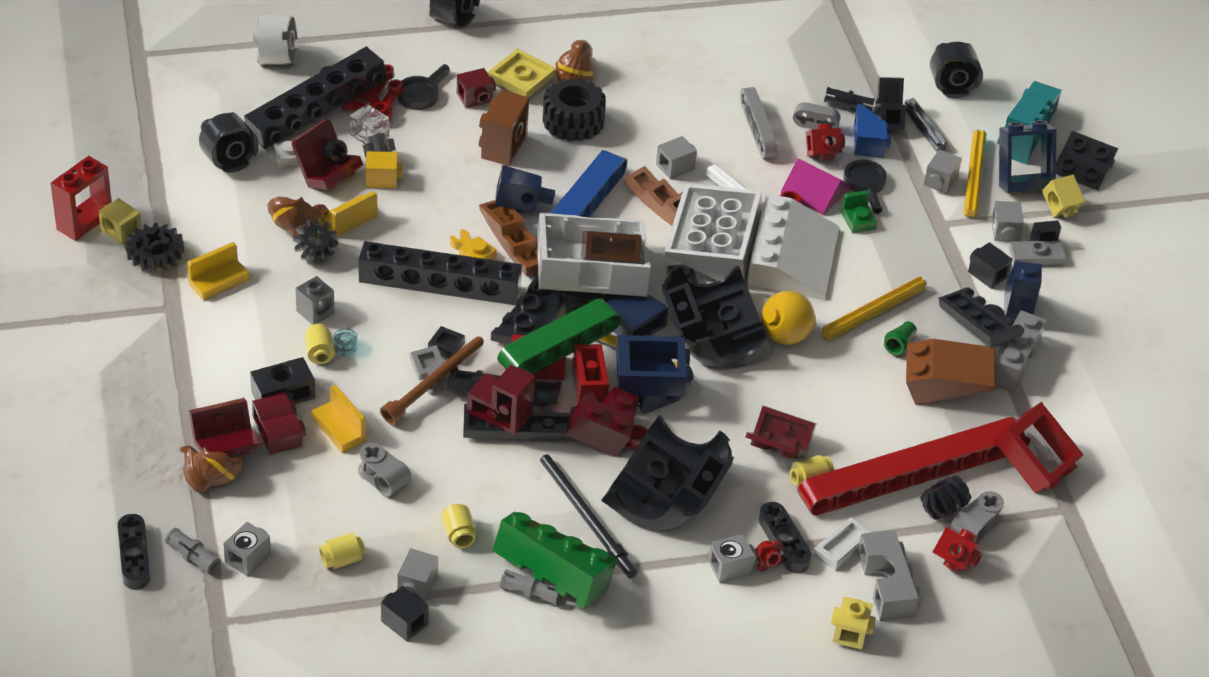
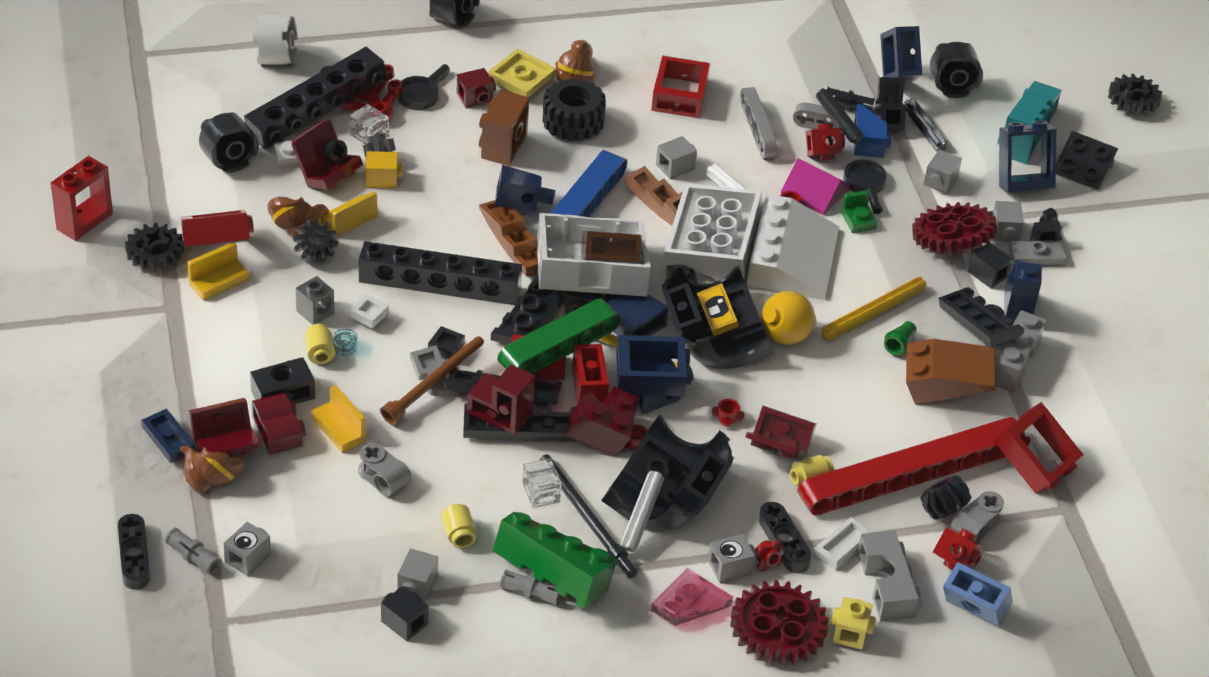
light yellow brick [99,198,142,245] -> none
light yellow brick [319,532,365,569] -> none
yellow plate [450,229,497,260] -> none
yellow axle [964,129,987,218] -> none
light yellow brick [1042,175,1085,218] -> none
none -> dark blue plate [141,408,196,463]
none -> red window [180,210,254,246]
none -> white plate [350,294,389,329]
none -> clear brick [522,458,562,508]
none -> white axle [620,471,664,552]
none -> red window [651,55,710,119]
none -> clear pink wing [651,568,734,626]
none -> tile [697,284,739,336]
none -> red plate [711,399,745,426]
none -> dark red gear [730,580,829,666]
none -> black axle [816,88,863,144]
none -> dark blue window [880,26,922,81]
none -> dark red gear [912,202,997,255]
none -> medium blue brick [943,562,1013,626]
none -> black hand [1039,208,1063,241]
none -> black gear [1108,74,1162,116]

